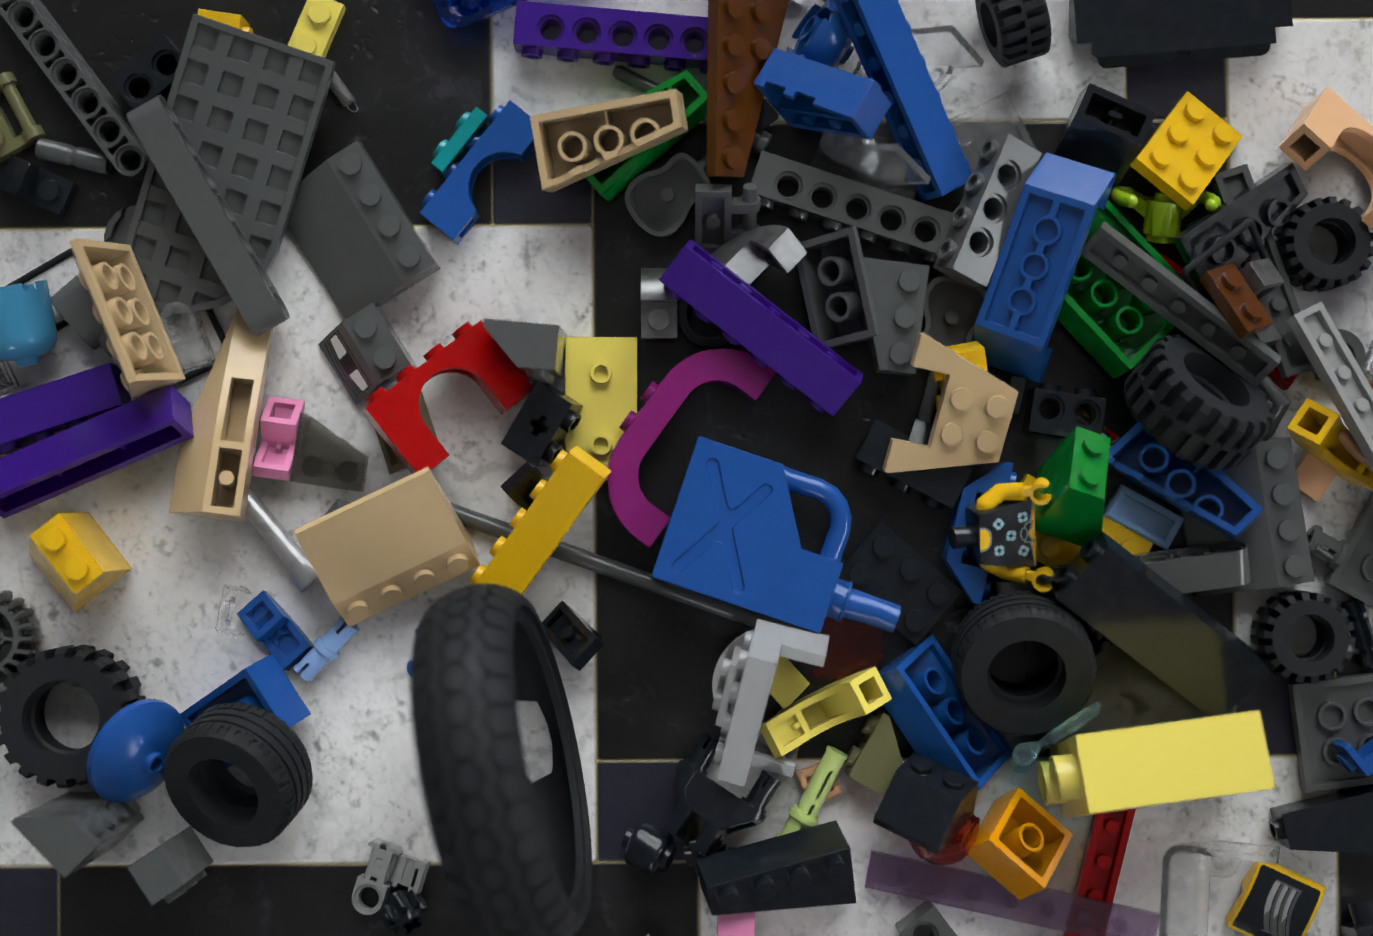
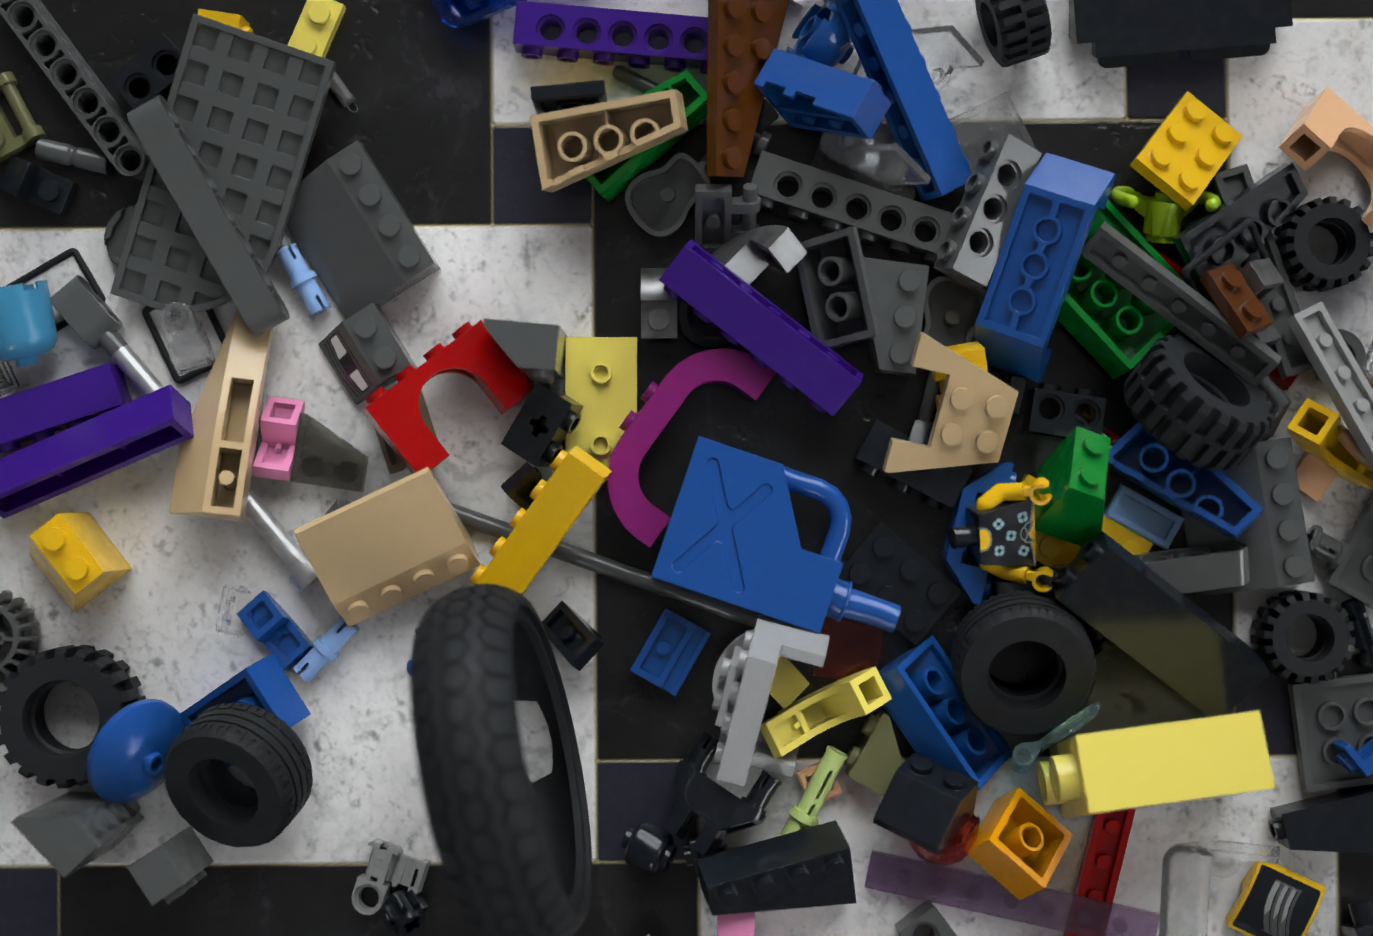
tan slope [70,238,186,397] -> none
blue arch [420,100,535,245] -> none
teal plate [431,107,490,175] -> none
black slope [1053,83,1157,186] -> none
none -> light blue pin [277,243,331,317]
none -> black tile [530,80,608,114]
none -> blue plate [630,607,711,696]

